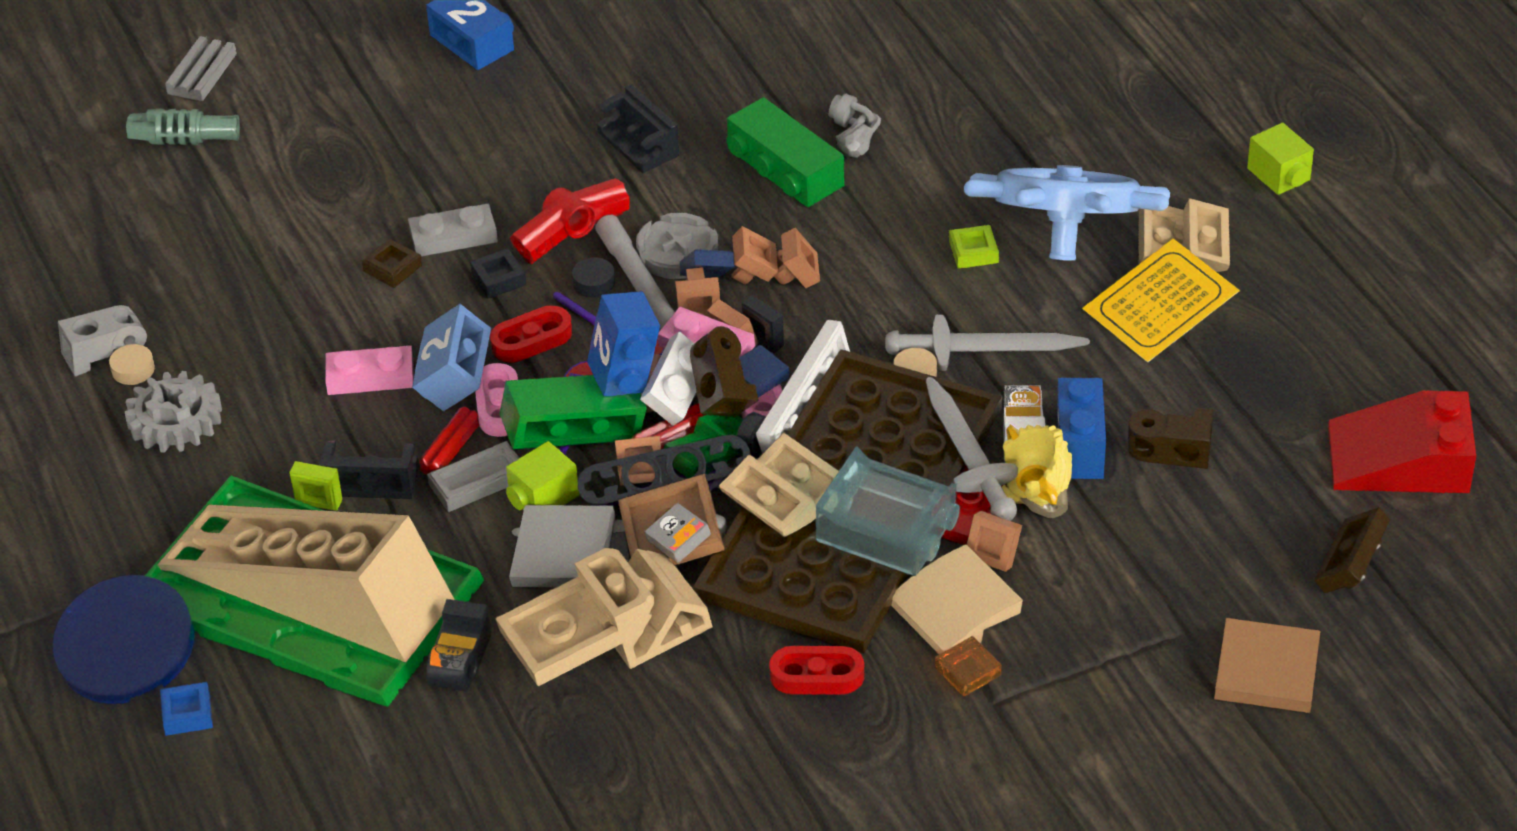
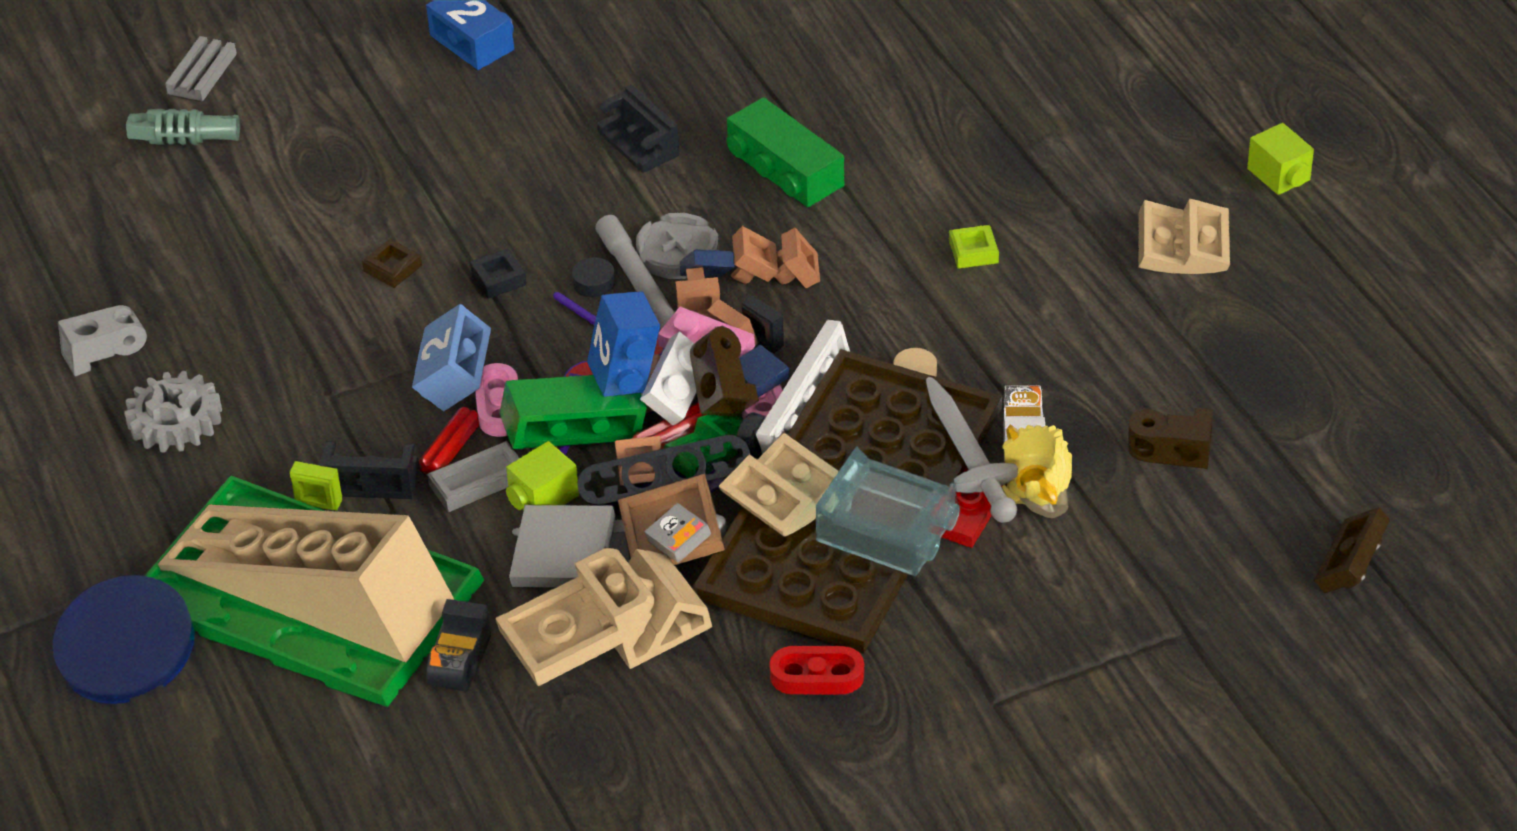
tan tile [109,344,155,385] -> none
blue tile [160,682,213,736] -> none
bright pink plate [326,346,414,395] -> none
light grey plate [408,203,498,256] -> none
red plate [490,306,572,363] -> none
red piece [510,178,630,265] -> none
light grey piece [828,94,881,158] -> none
light grey sword [885,315,1090,371] -> none
tan slope [891,545,1023,660] -> none
clear orange tile [935,636,1002,697] -> none
light blue piece [964,165,1170,260] -> none
nougat tile [967,511,1022,572] -> none
blue brick [1056,378,1106,479] -> none
yellow sticker [1082,238,1240,362] -> none
medium nougat tile [1214,618,1320,713] -> none
red slope [1328,391,1476,493] -> none

